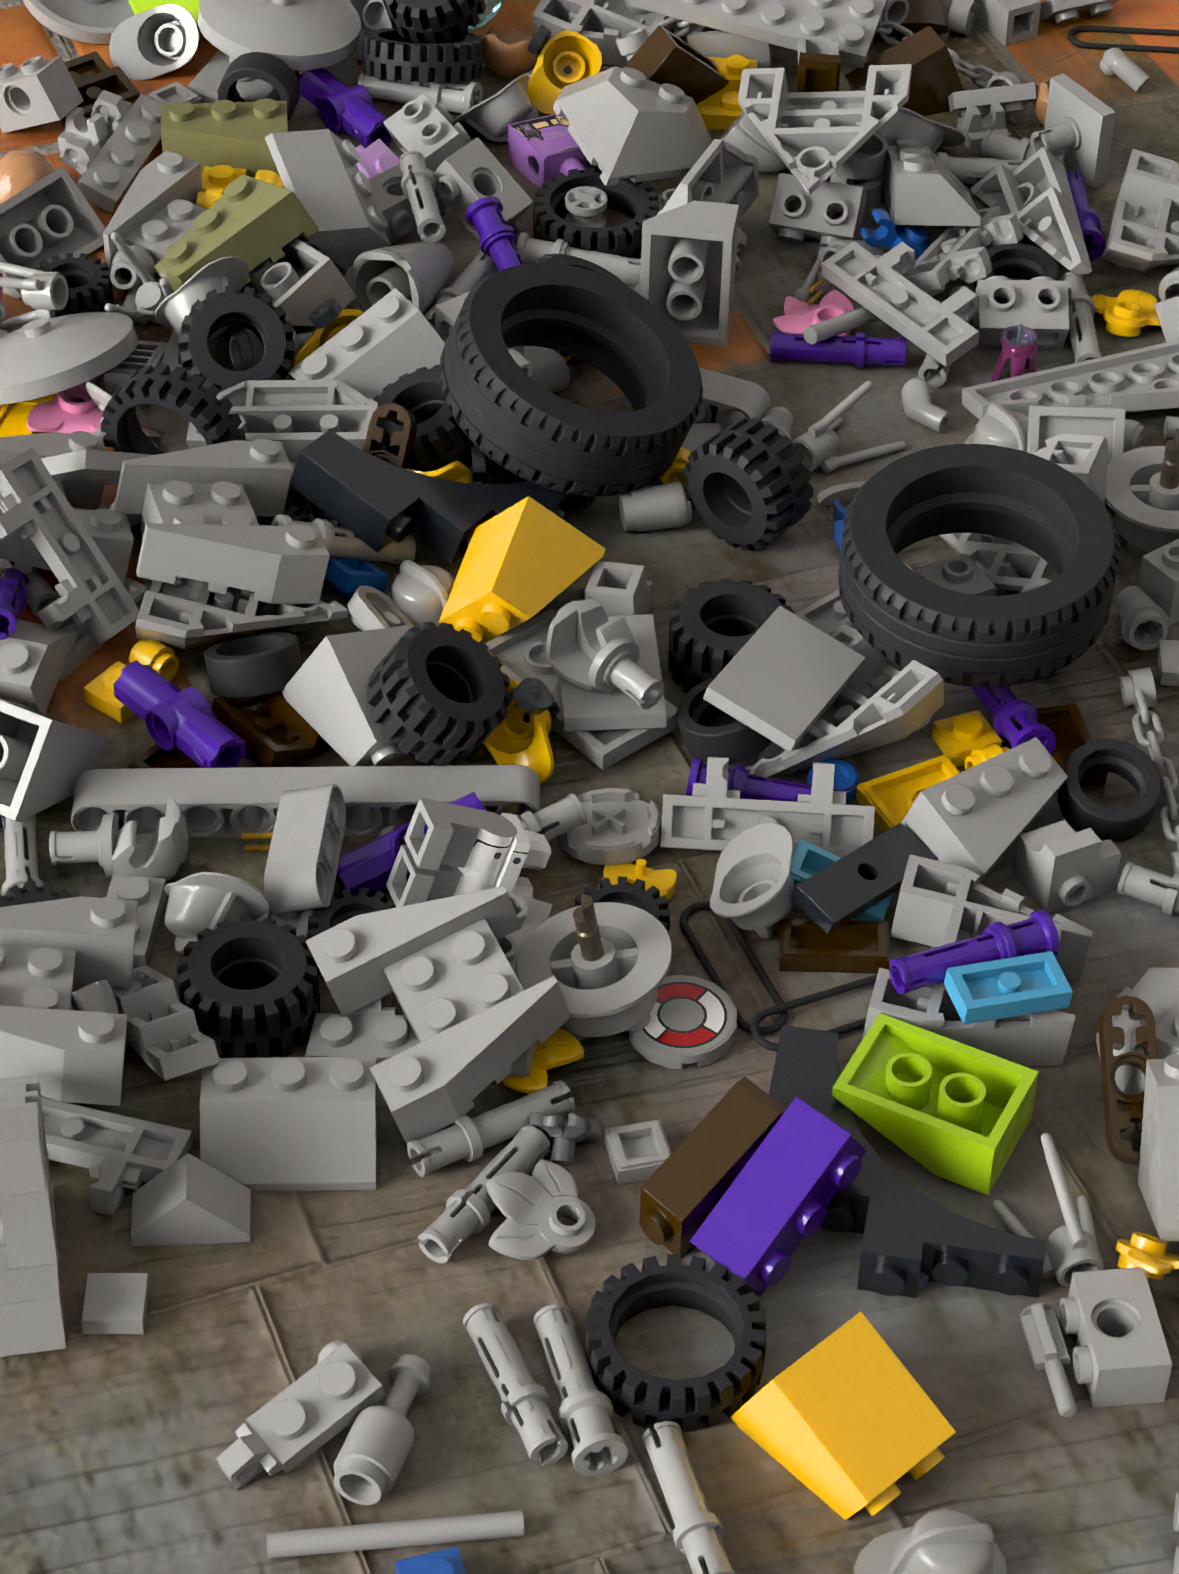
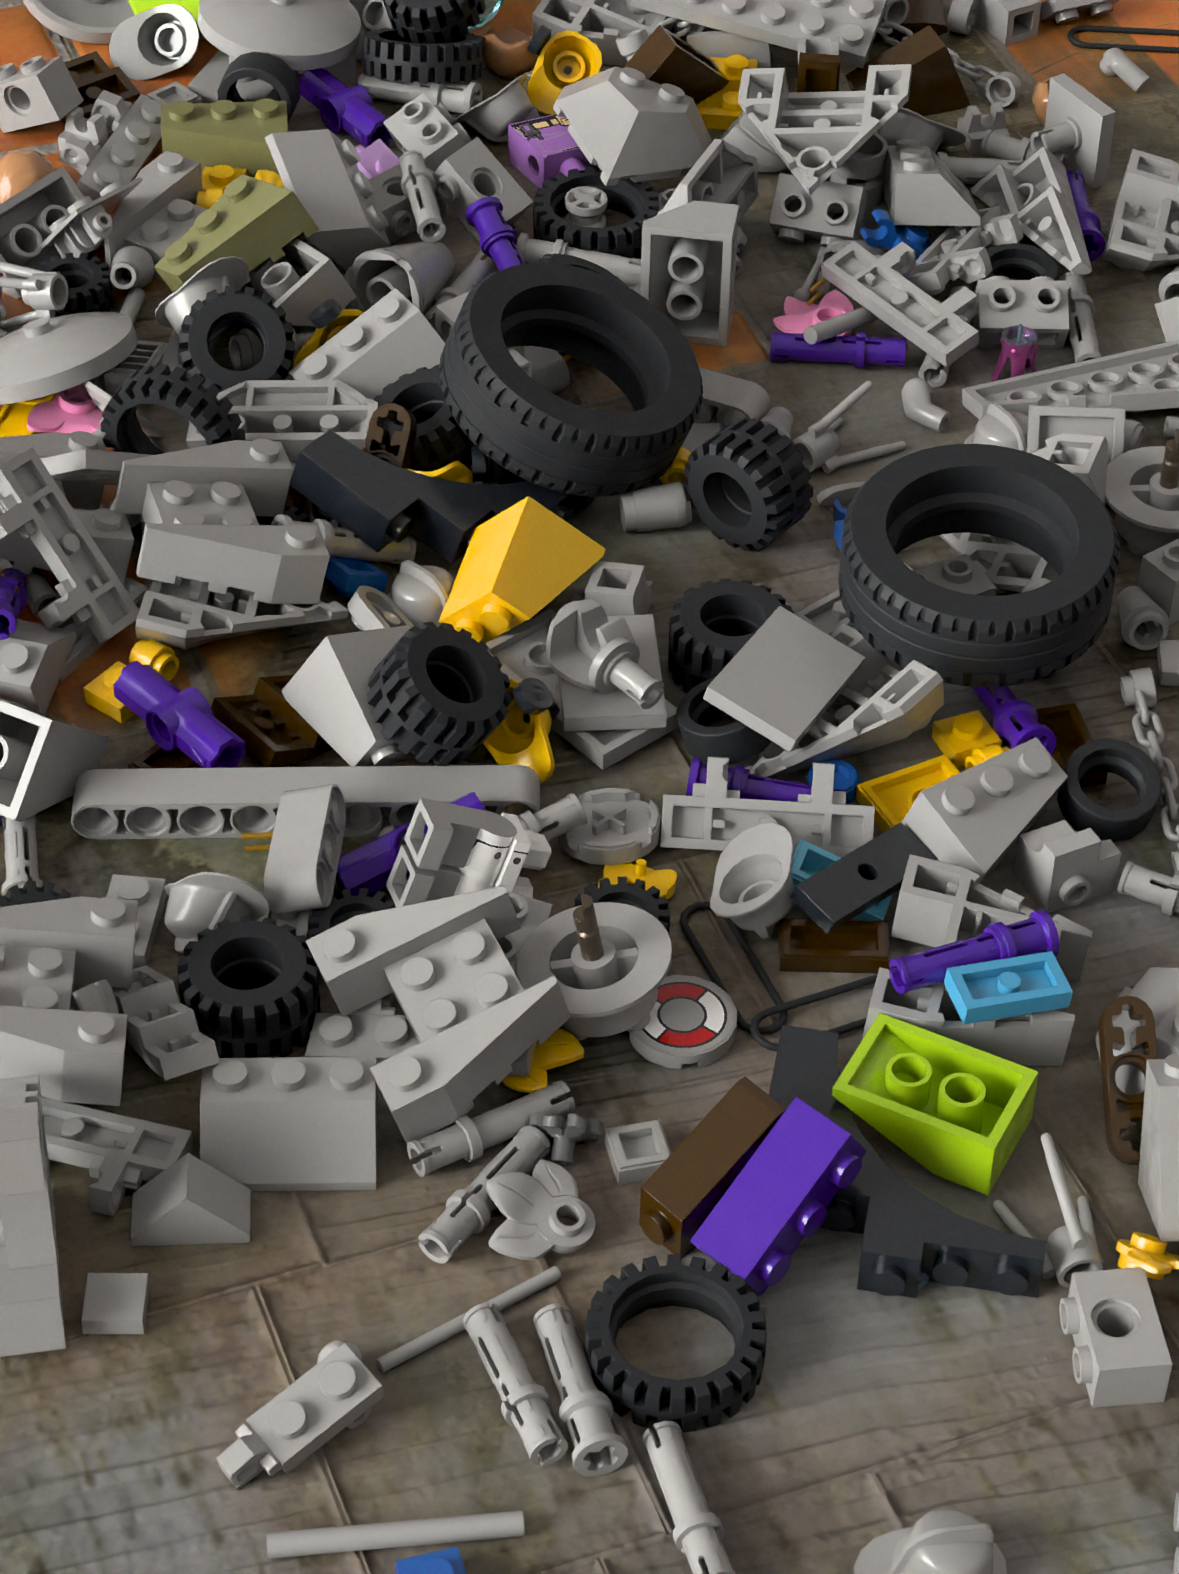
light grey piece [49,798,189,882] -> none
light grey plant [105,232,174,326] -> none
black tyre [204,632,302,698] -> none
light grey piece [333,1354,432,1505] -> none
yellow slope [730,1311,956,1521] -> none
light grey plate [948,82,1037,118] -> none
light grey axle [1020,1303,1077,1417] -> none
yellow plate [1091,289,1161,337] -> none
none -> light grey hinge [40,177,143,259]
none -> light grey axle [375,1266,562,1373]

